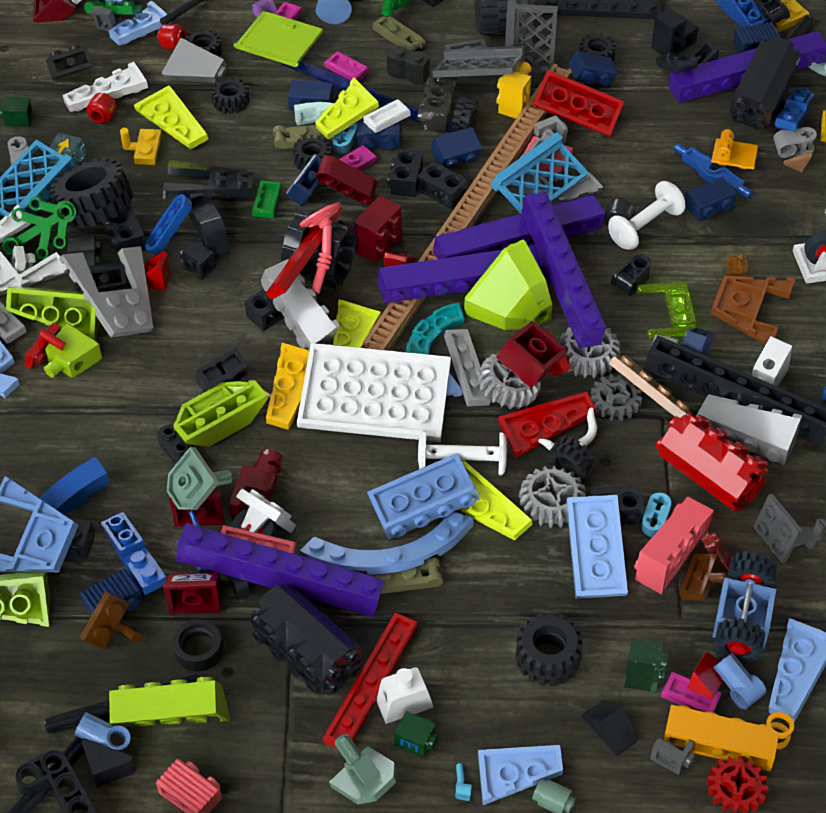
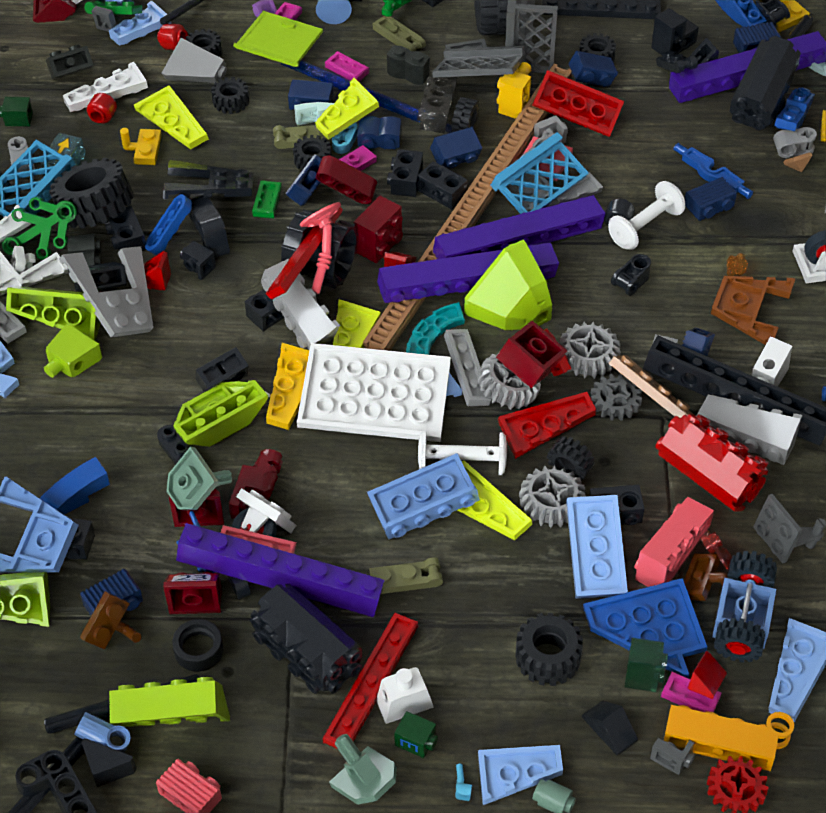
red plate [24,322,66,370] -> none
blue slope [101,512,166,595] -> none
medium blue plate [299,511,474,575] -> none
white tile [363,99,410,133] -> none
dark purple brick [522,192,606,348] -> none
white animal [538,407,597,451] -> none
clear neon green plate [637,281,697,338] -> none
medium azure beam [641,493,671,537] -> none
light orange hinge [711,129,758,169] -> none
medium blue piece [713,653,766,710] -> none
none -> blue wing [583,578,707,678]

